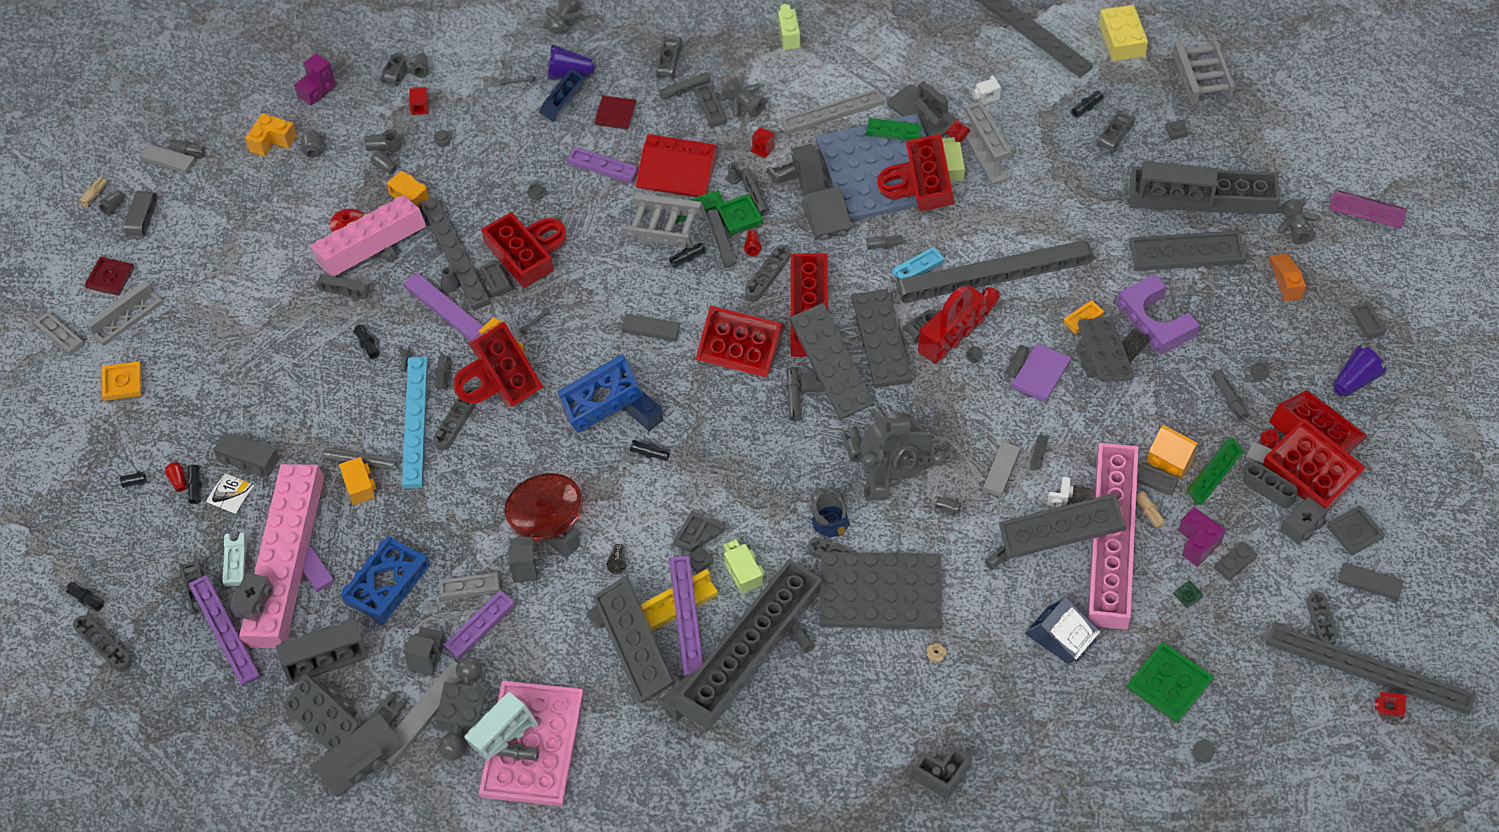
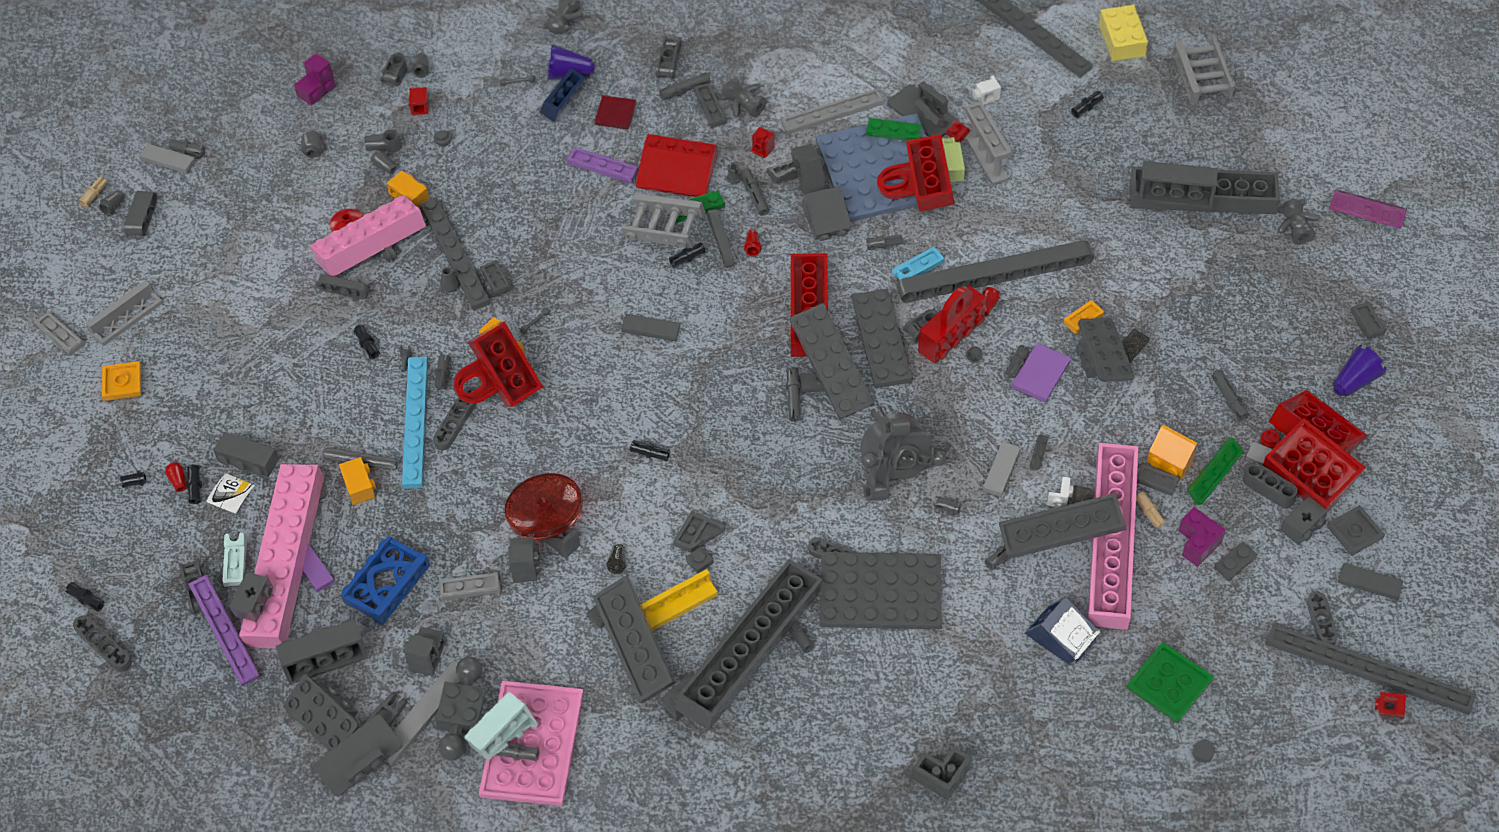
dark red tile [84,257,134,296] -> none
light orange brick [245,113,297,157] -> none
medium lavender tile [403,273,483,340] -> none
medium lavender plate [444,590,516,660] -> none
red brick [481,212,567,288] -> none
dark grey plate [527,183,545,200] -> none
blue fence [557,354,644,433] -> none
dark blue brick [610,374,663,432] -> none
medium lavender tile [669,556,703,677] -> none
red slope [695,305,785,378] -> none
green plate [716,194,763,236] -> none
yellowish green brick [723,539,765,594] -> none
dark grey beam [745,245,790,301] -> none
yellowish green brick [778,4,800,50] -> none
piece [810,488,850,538] -> none
dark grey hinge [841,426,862,463] -> none
tan plate [926,643,947,663] -> none
dark grey piece [1096,110,1136,153] -> none
medium lavender arch [1117,274,1200,355] -> none
dark grey plate [1129,230,1246,271] -> none
dark grey plate [1165,119,1188,141] -> none
clear green plate [1173,580,1203,608] -> none
dark grey plate [1250,362,1269,380] -> none
orange slope [1269,253,1306,302] -> none

